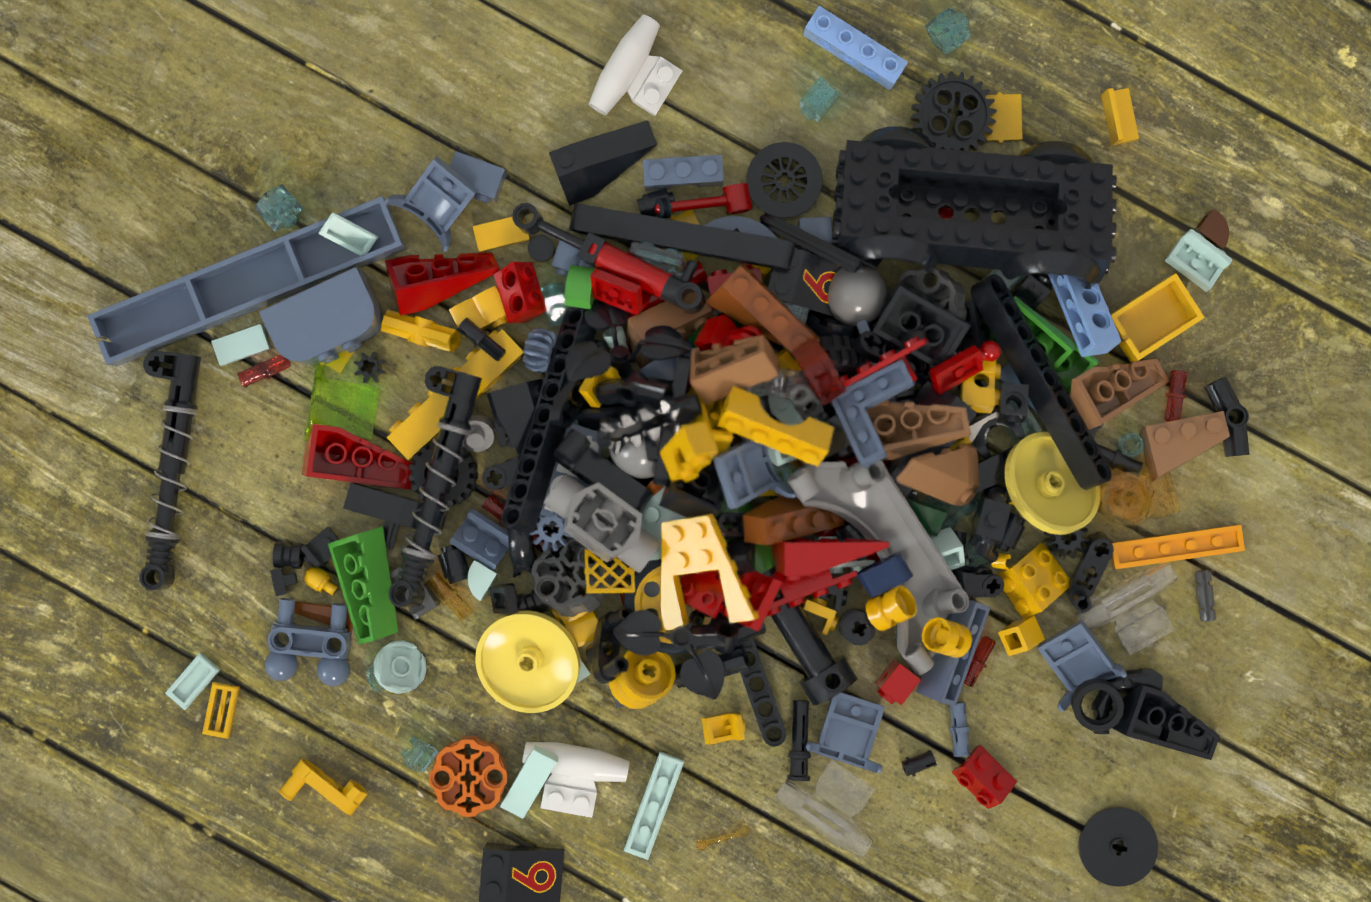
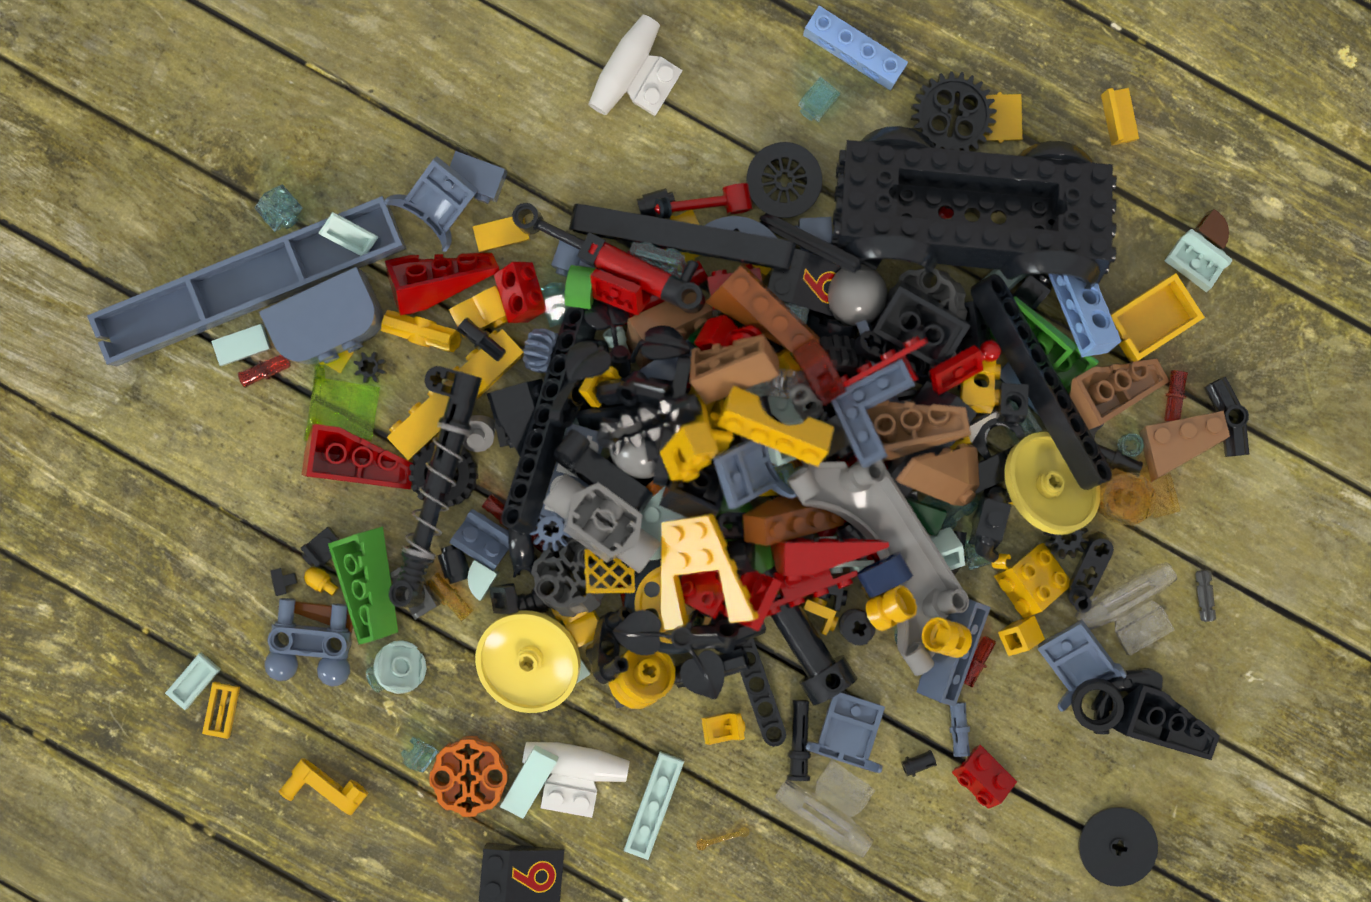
black piece [139,351,201,590] -> none
black wheel [273,542,304,569] -> none
black piece [343,482,449,549] -> none
black piece [482,456,520,490] -> none
black tile [528,235,555,262] -> none
black wedge [549,120,657,207] -> none
sand blue arch [643,155,724,191] -> none
red brick [875,659,921,705] -> none
clear light blue brick [925,7,972,55] -> none
black piece [953,565,1004,598] -> none
black brick [997,512,1026,552] -> none
light orange plate [1111,524,1245,569] -> none

